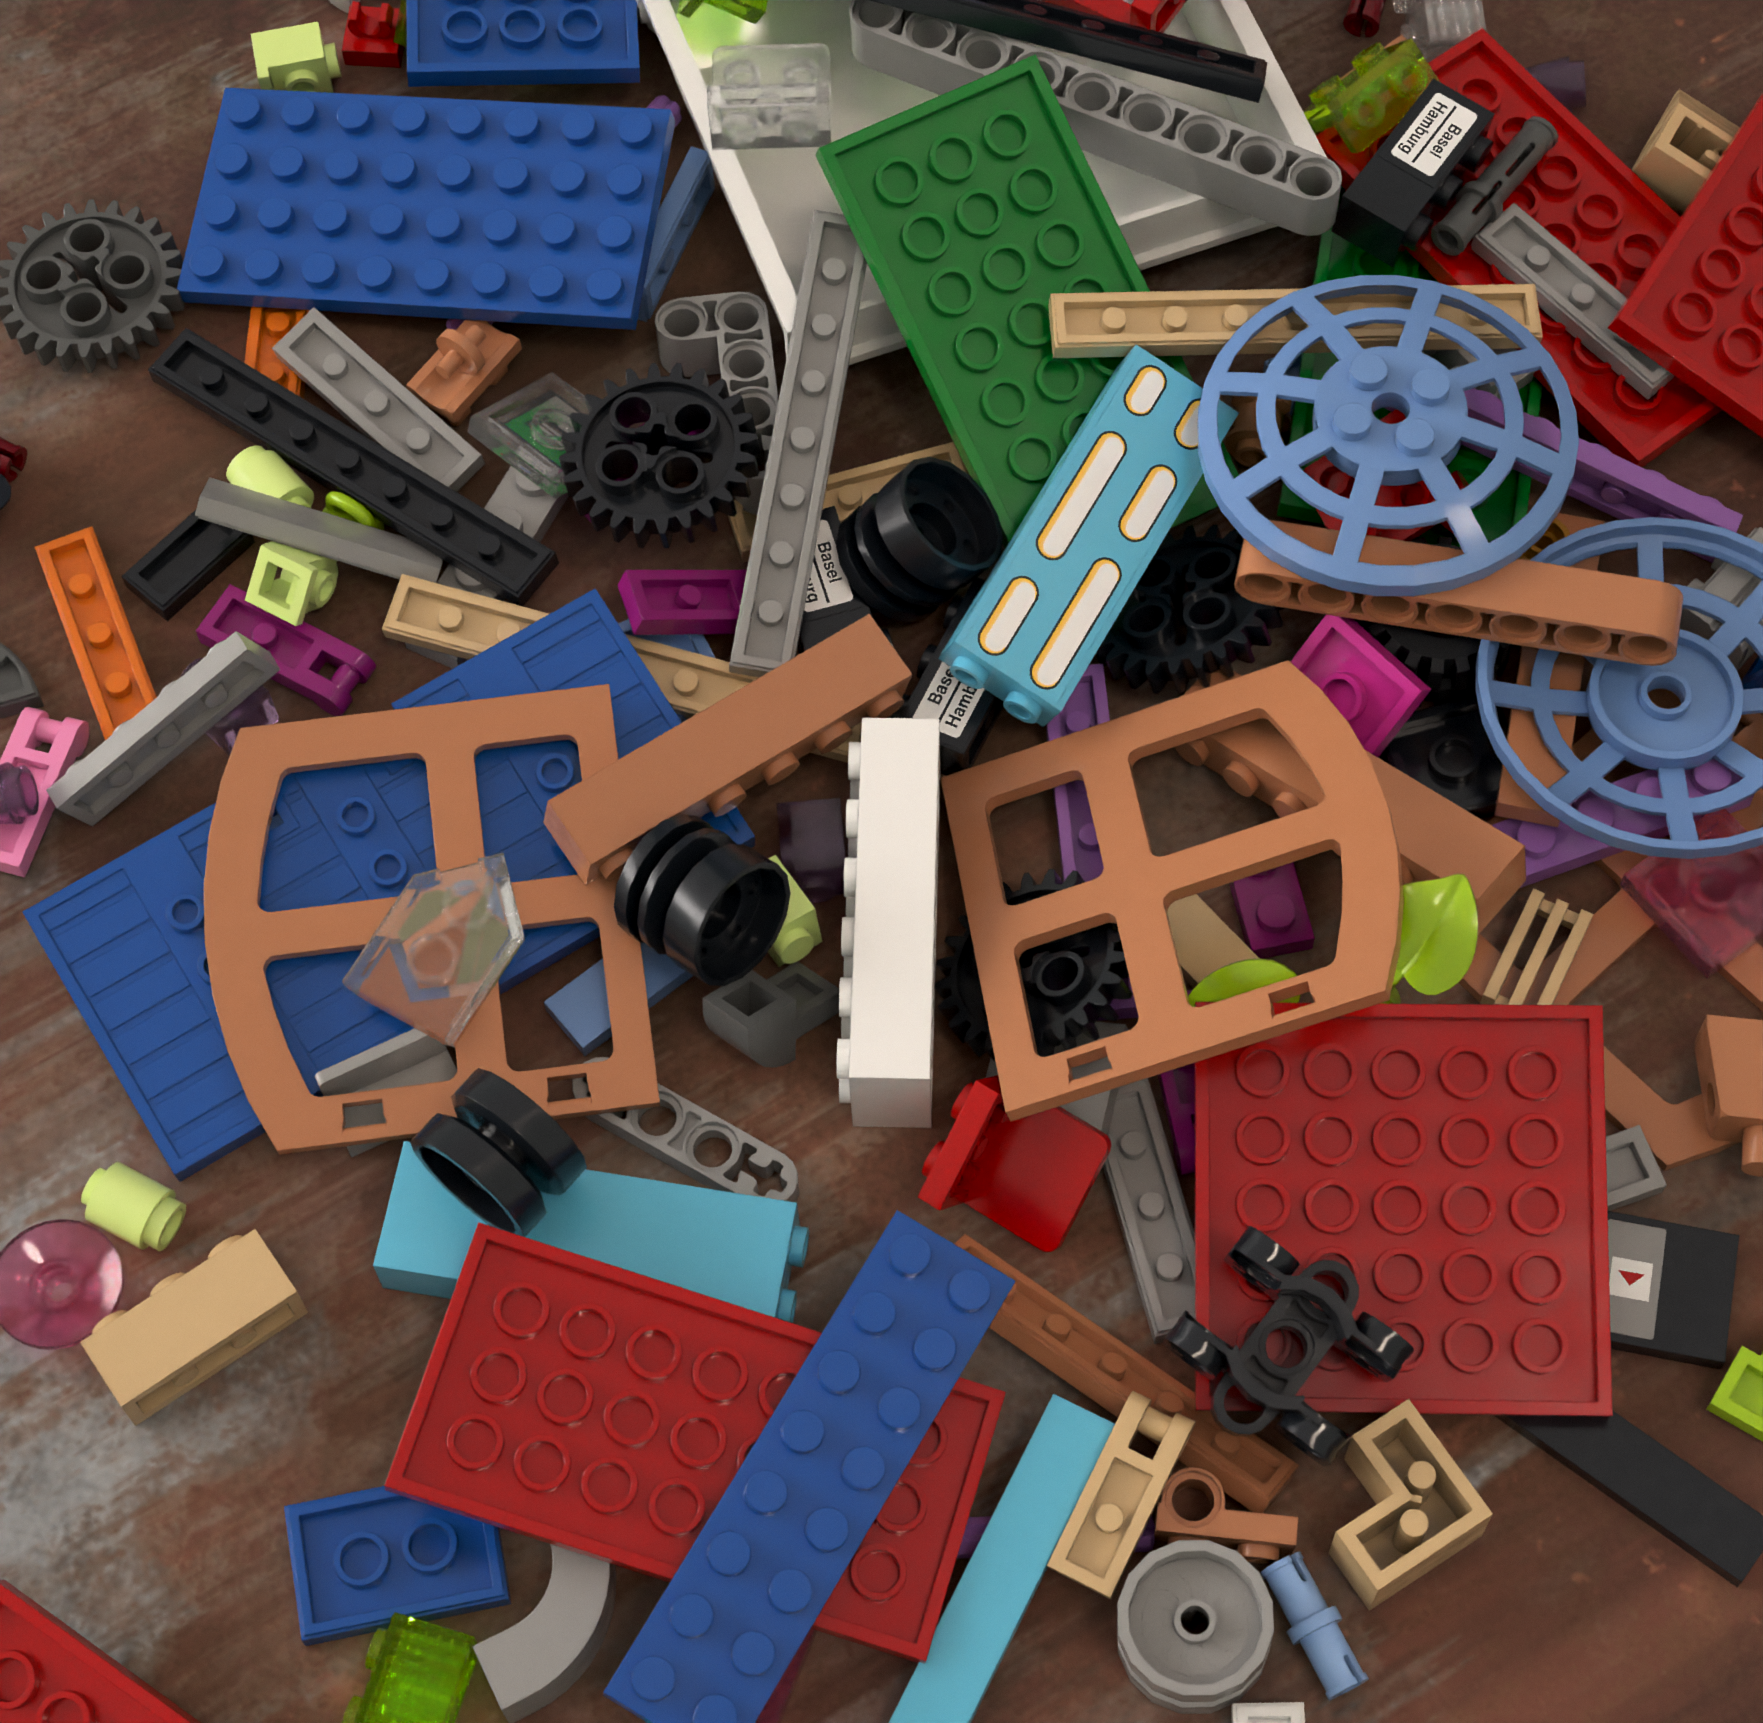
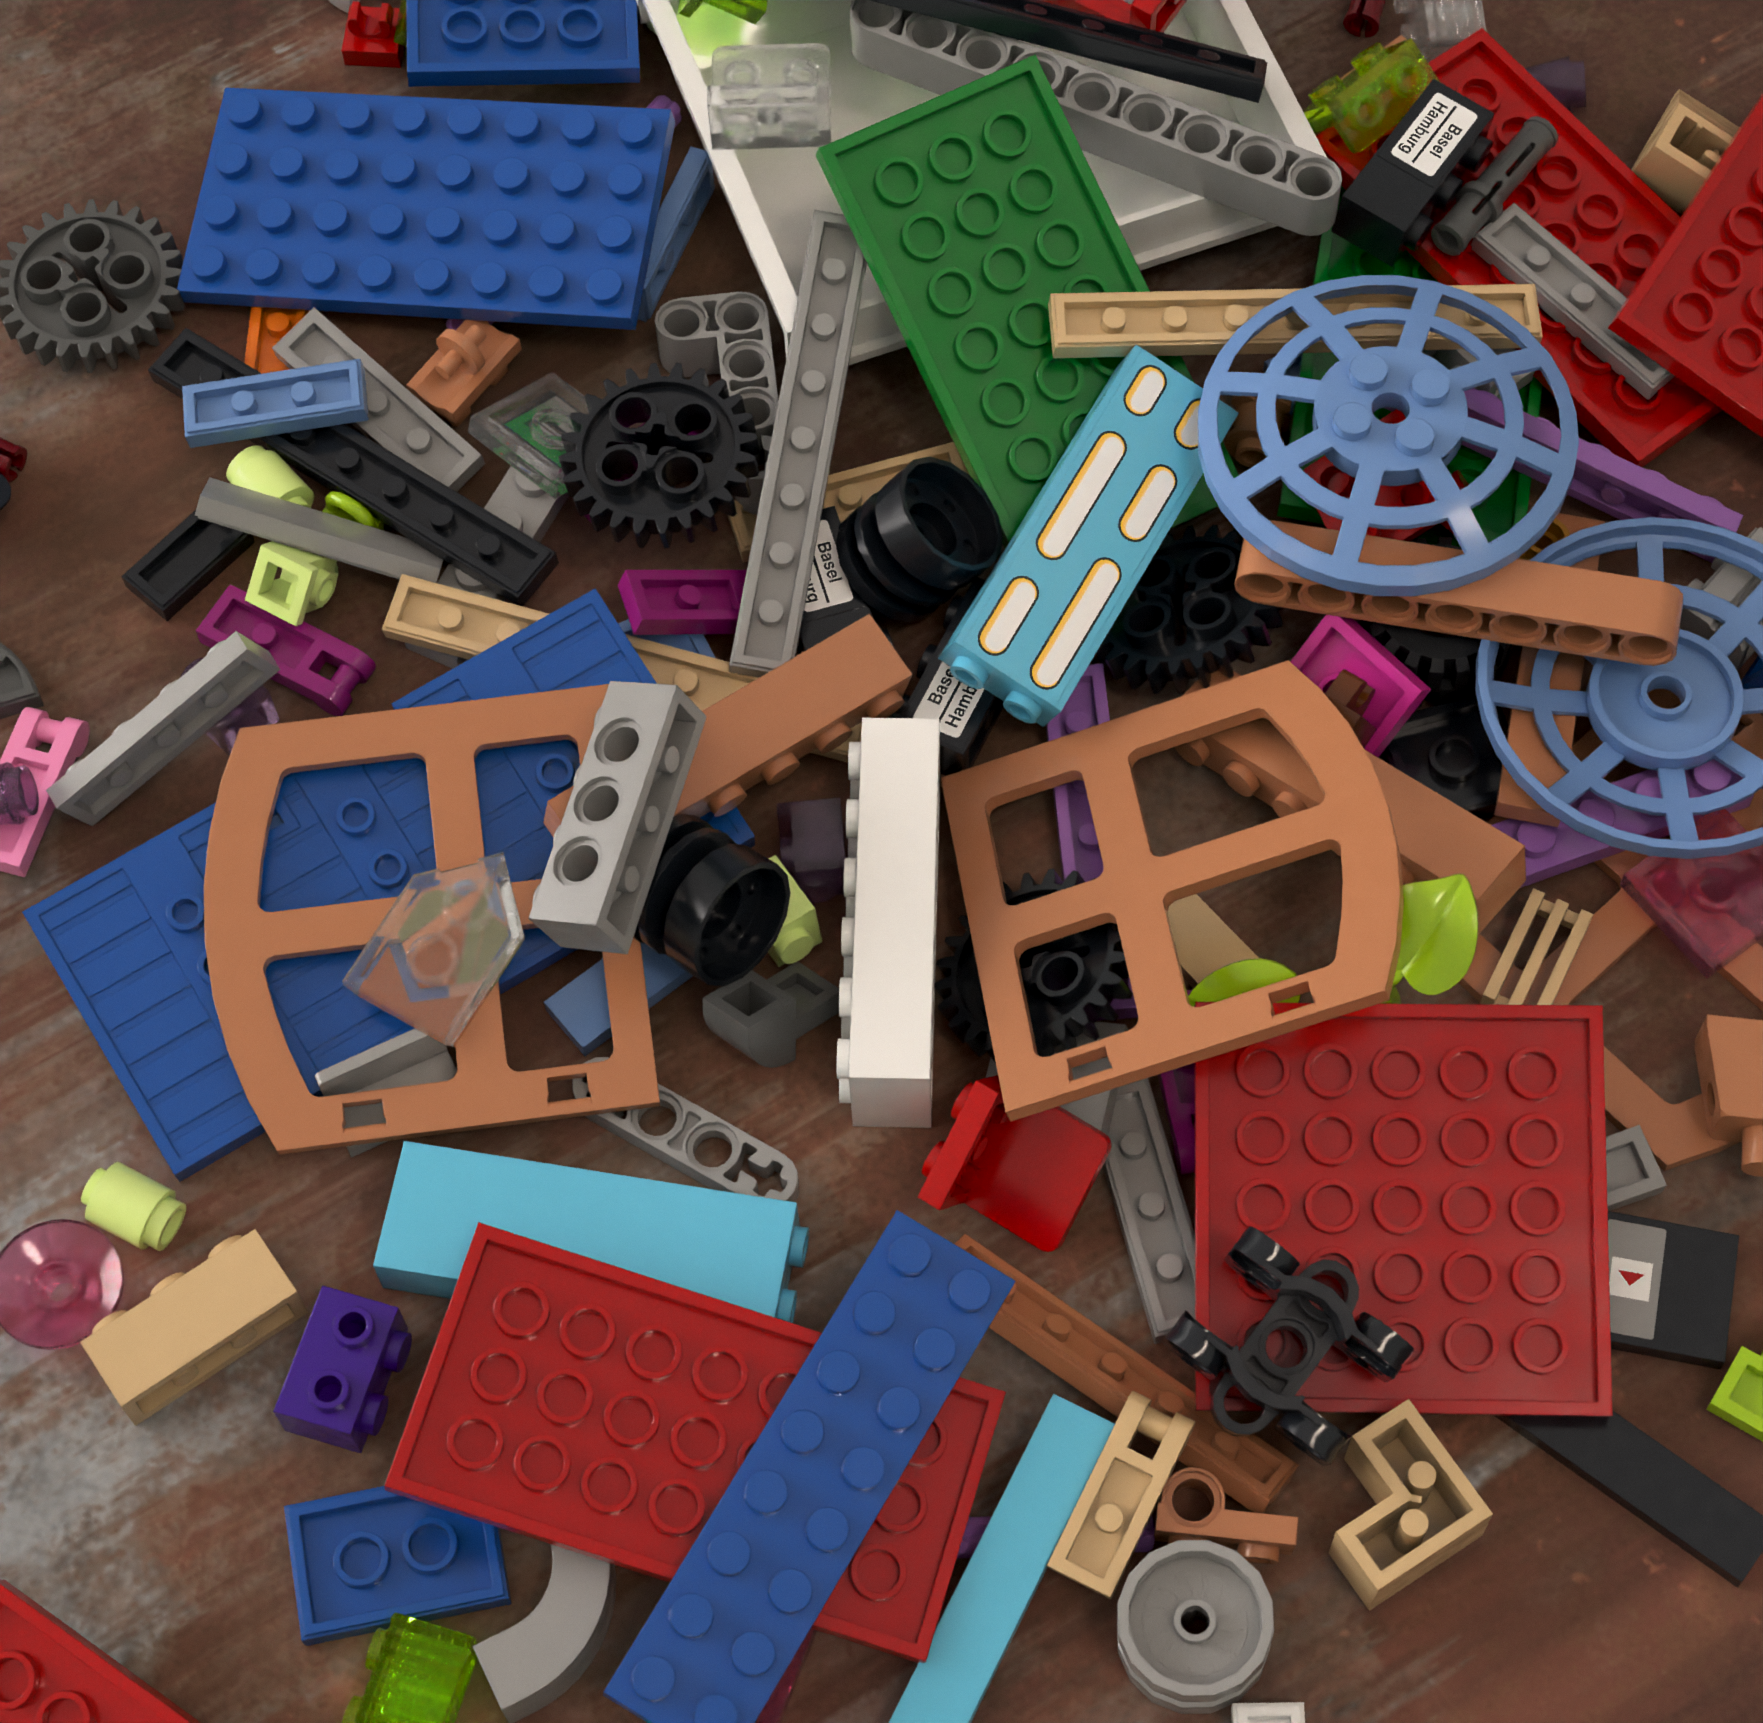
orange tile [35,526,157,740] -> none
yellowish green brick [251,22,342,93] -> none
black wheel [410,1068,587,1237] -> none
magenta plate [1229,862,1315,959] -> none
light blue pin [1261,1551,1369,1700] -> none
none -> medium blue tile [182,359,369,448]
none -> dark purple brick [273,1285,412,1453]
none -> light grey brick [528,681,707,954]
none -> reddish brown tile [1325,669,1376,748]

